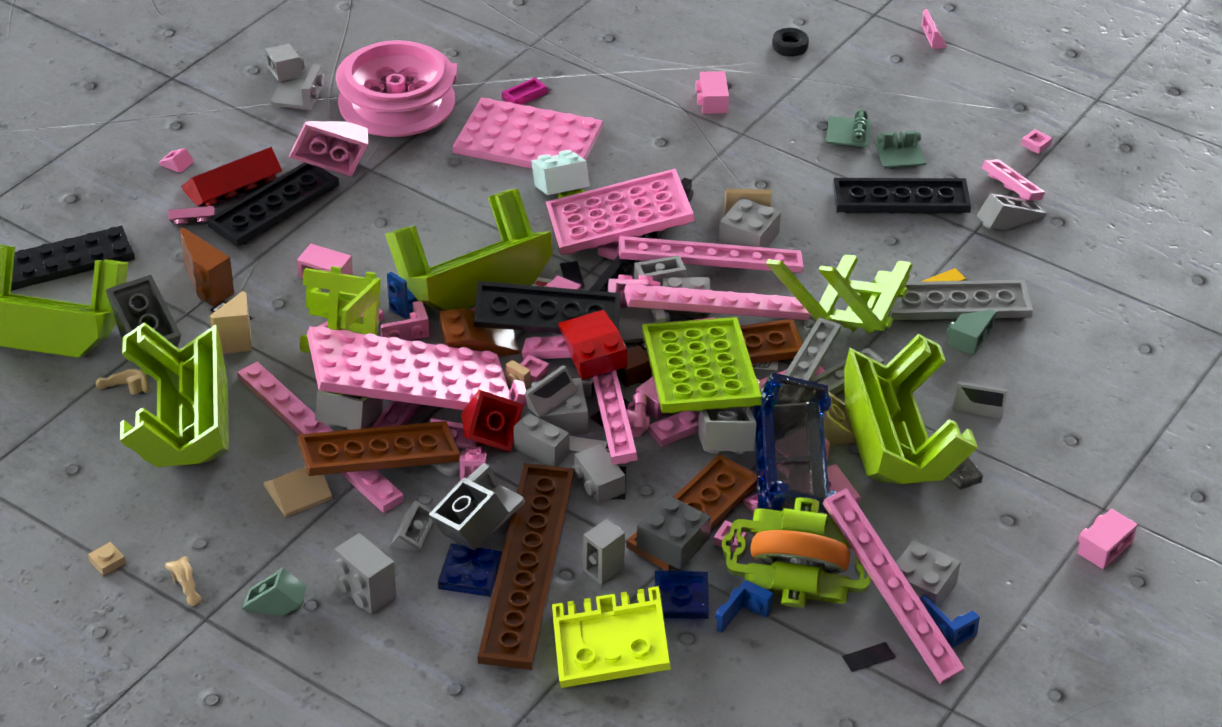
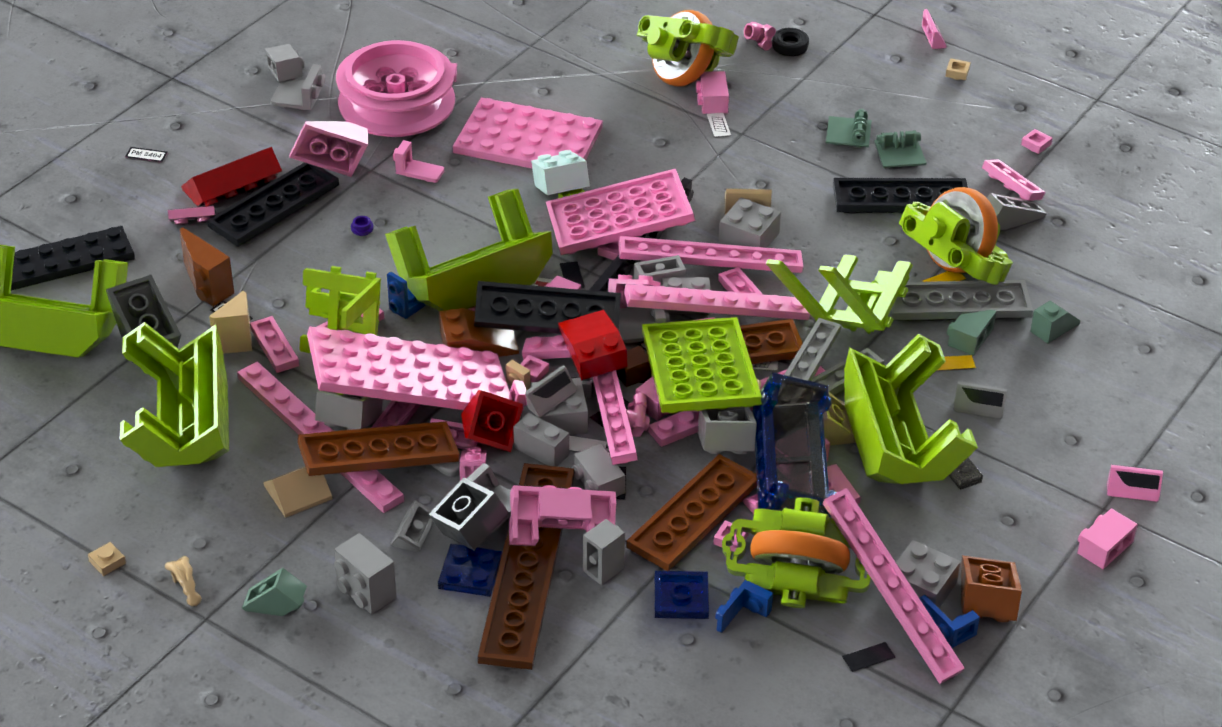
tan piece [96,369,151,395] -> none
bright pink slope [159,148,193,173] -> none
bright pink brick [297,244,353,279] -> none
bright pink bracket [380,301,429,341] -> none
dark pink tile [501,77,548,105] -> none
neon yellow hinge [552,586,671,688] -> none
dark grey brick [637,495,711,570] -> none
none -> sticker [125,147,168,162]
none -> bright pink plate [250,316,299,373]
none -> dark purple plate [351,216,374,236]
none -> bright pink bracket [393,140,444,183]
none -> bright pink bracket [509,485,616,546]
none -> lime piece [636,10,739,86]
none -> white sticker [707,113,731,137]
none -> bright pink plate [718,267,763,295]
none -> bright pink plate [744,22,776,51]
none -> lime piece [899,187,1013,285]
none -> yellow sticker [937,355,976,370]
none -> tan plate [945,58,971,80]
none -> dark orange slope [961,555,1022,622]
none -> sand green slope [1030,301,1080,344]
none -> bright pink slope [1107,465,1163,502]

